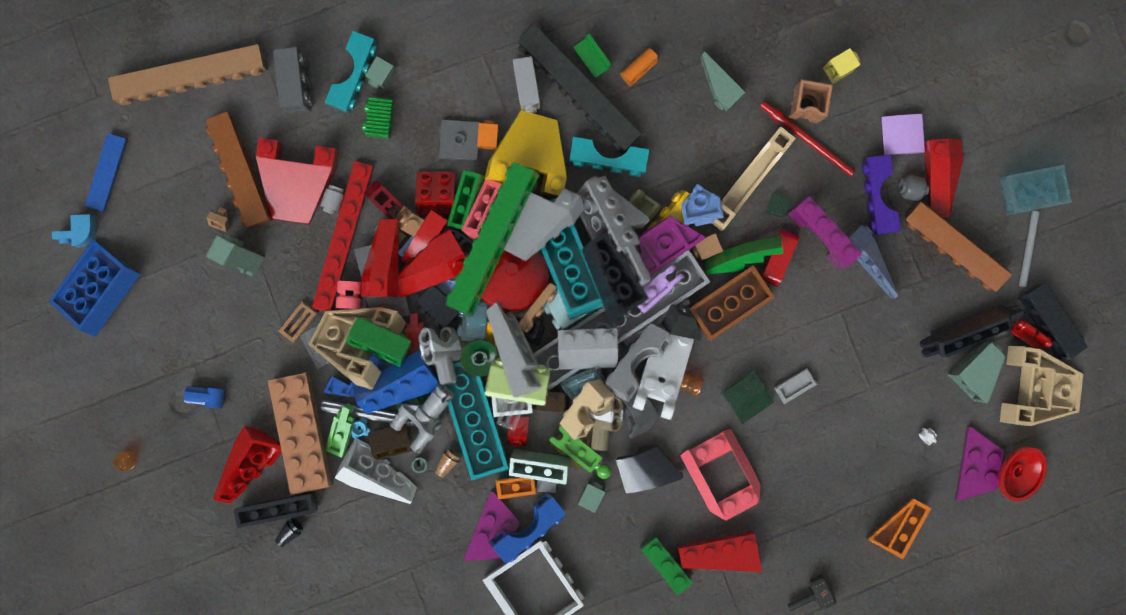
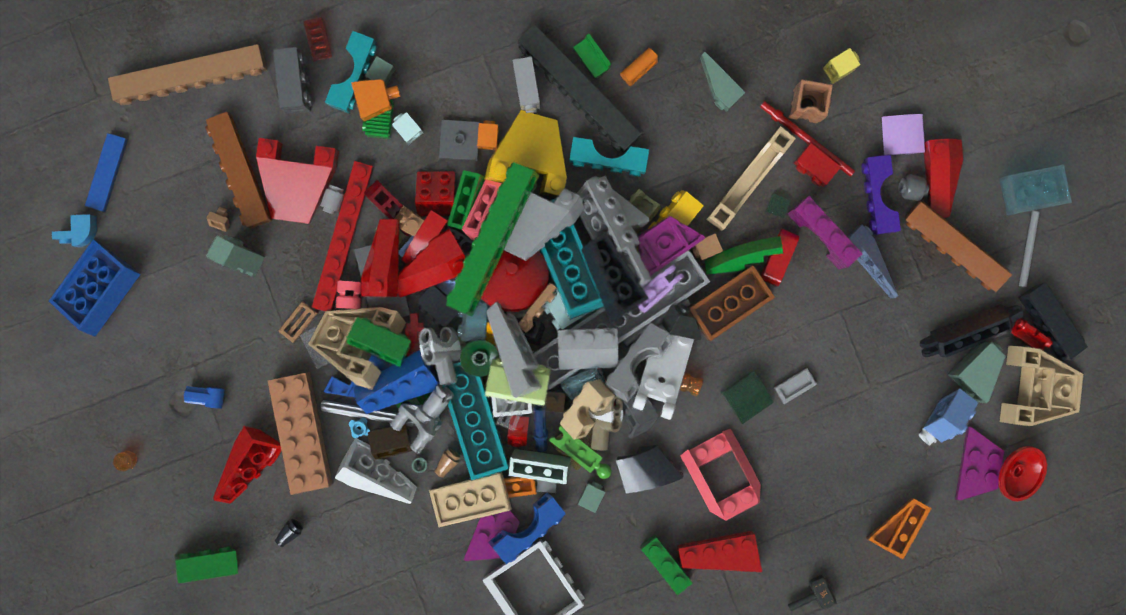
black brick [234,492,318,529] -> none
bright green hinge [325,403,355,458] -> none
medium blue plate [681,184,724,226] -> none
none -> green wedge [174,546,238,584]
none -> clear red slope [303,17,332,61]
none -> orange torso [352,79,400,121]
none -> light aqua brick [392,112,423,144]
none -> tan tile [429,472,512,527]
none -> dark blue pin [533,404,549,452]
none -> red brick [794,143,841,187]
none -> medium blue brick [923,389,978,442]

